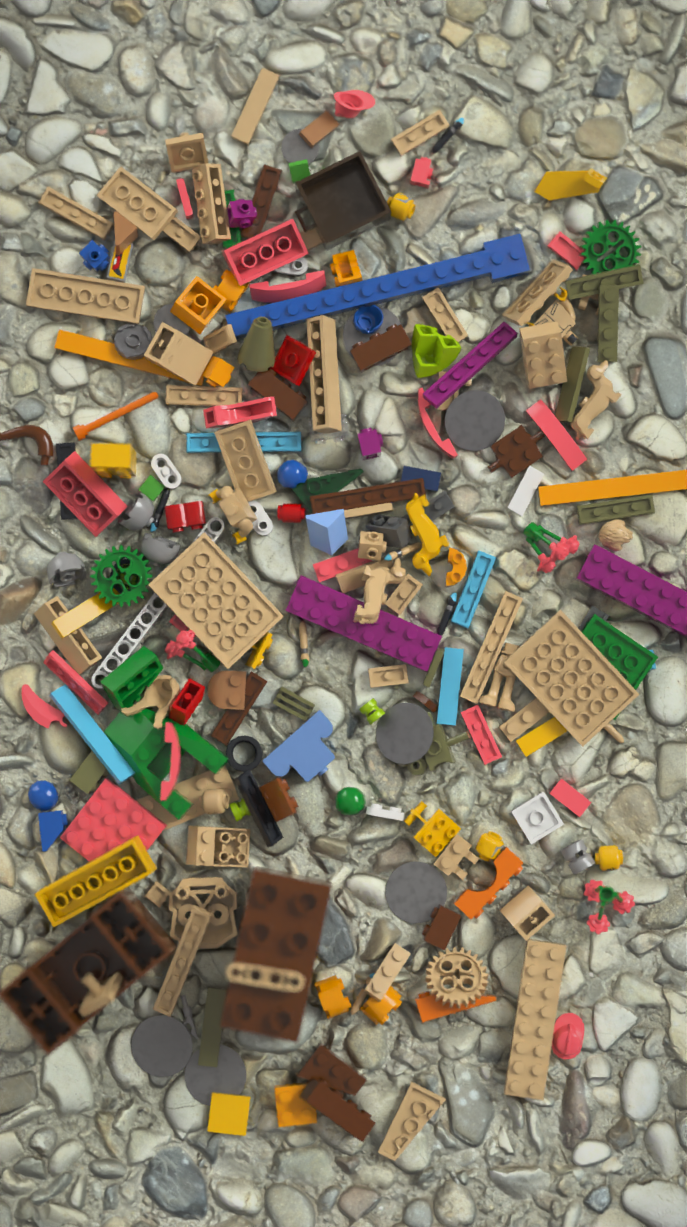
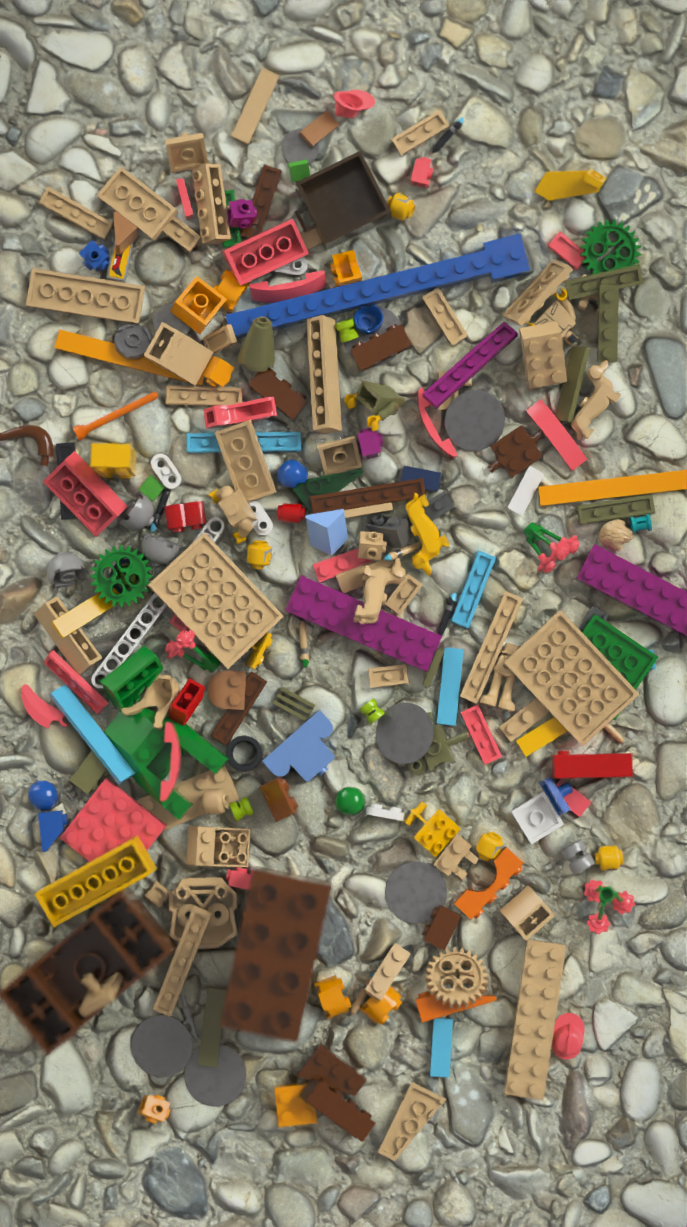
yellow tile [207,1092,250,1136] -> none
tan beam [227,963,304,991] -> none
black tile [234,770,284,847] -> none
red tile [270,335,316,386] -> none
lime brick [412,324,461,378] -> none
reddish brown tile [413,691,438,713] -> none
light orange cylinder [445,547,467,587] -> none
none -> light orange brick [137,1094,170,1124]
none -> coral brick [226,867,253,890]
none -> yellow head [246,540,272,569]
none -> tan slope [318,436,362,475]
none -> lime wheel [335,318,359,343]
none -> olive torso [344,381,405,431]
none -> medium azure tile [430,1018,453,1078]
none -> blue tile [539,777,573,816]
none -> red brick [551,751,633,778]
none -> teal bush [630,514,652,533]

